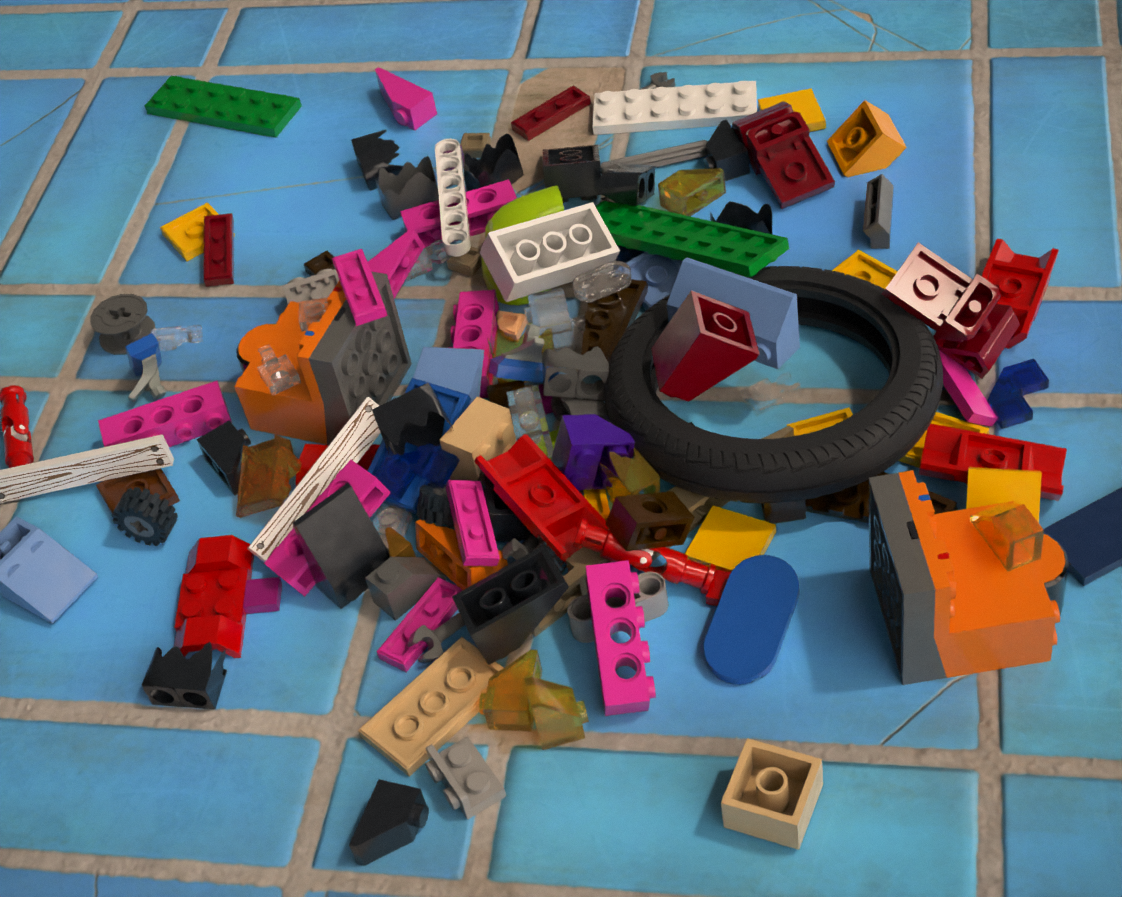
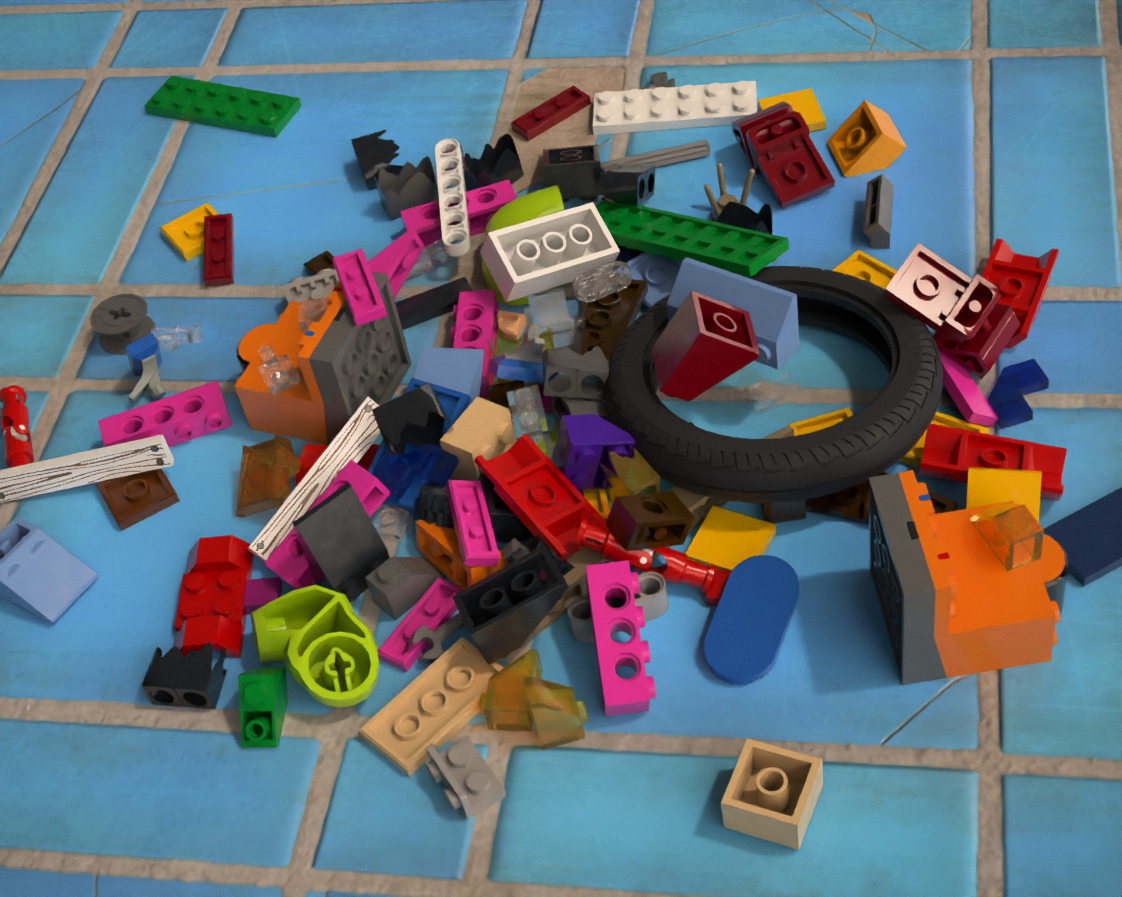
black wheel [112,487,178,546] -> none
black slope [196,421,252,496] -> none
black slope [349,779,429,866] -> none
dark pink slope [375,67,437,131] -> none
pearl gold slope [385,527,416,557] -> none
dark tan tile [447,247,482,277] -> none
dark tan tile [460,133,491,158] -> none
clear yellow slope [658,168,726,217] -> none
black slope [703,120,750,184] -> none
none -> green slope [238,667,288,747]
none -> lime piece [251,585,379,708]
none -> black tile [395,277,473,330]
none -> dark tan plant [704,163,754,220]

